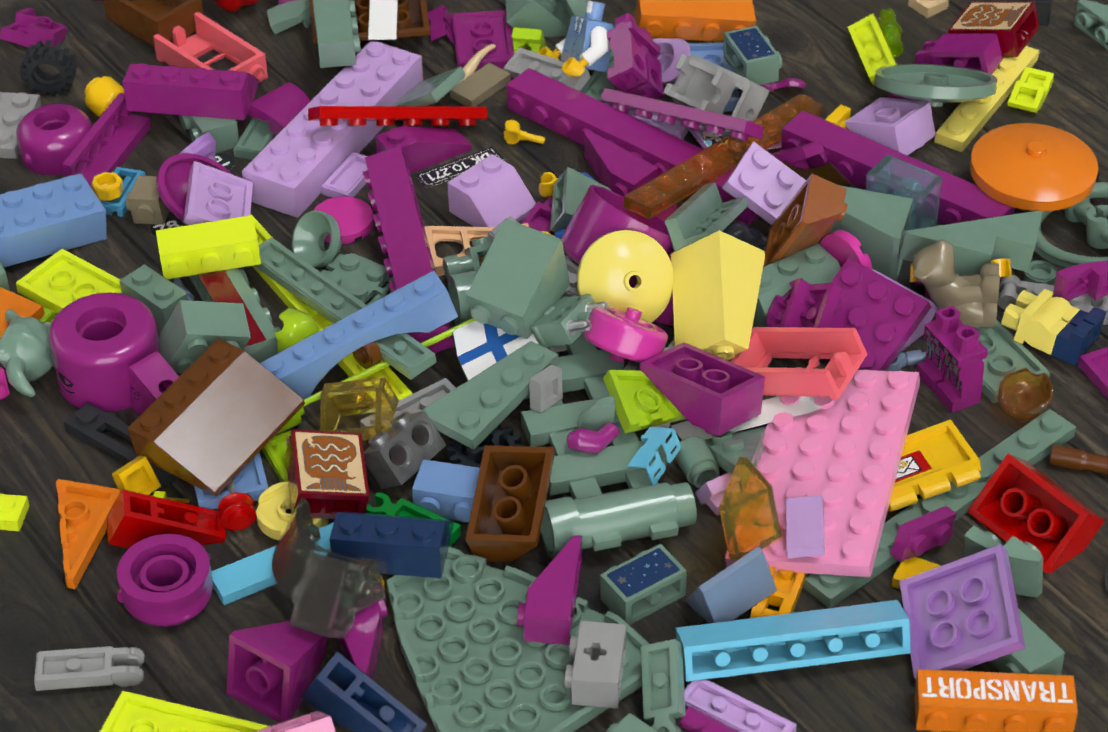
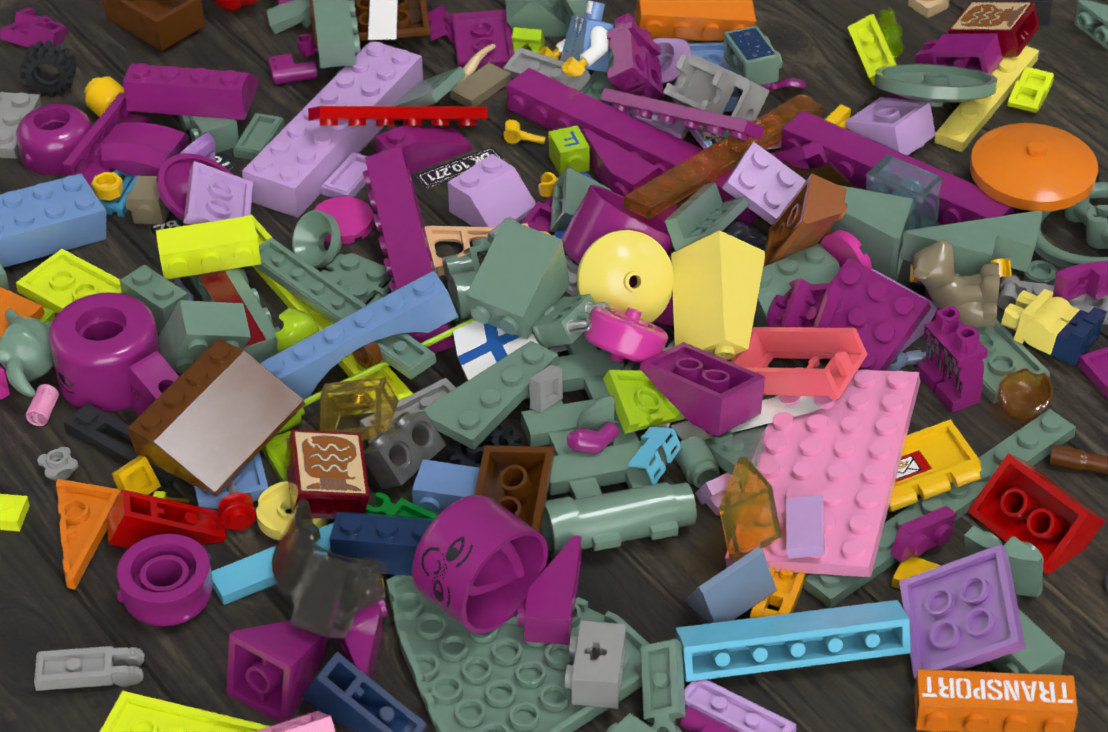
coral door [153,12,268,83] -> none
magenta slope [248,82,310,135] -> none
sand green brick [600,544,687,625] -> none
none -> bright pink piece [26,384,59,426]
none -> light grey plate [37,447,78,481]
none -> magenta slope [100,122,189,177]
none -> magenta piece [268,53,318,85]
none -> magenta hand [297,34,318,57]
none -> magenta piece [412,495,548,634]
none -> lime brick [549,125,590,175]

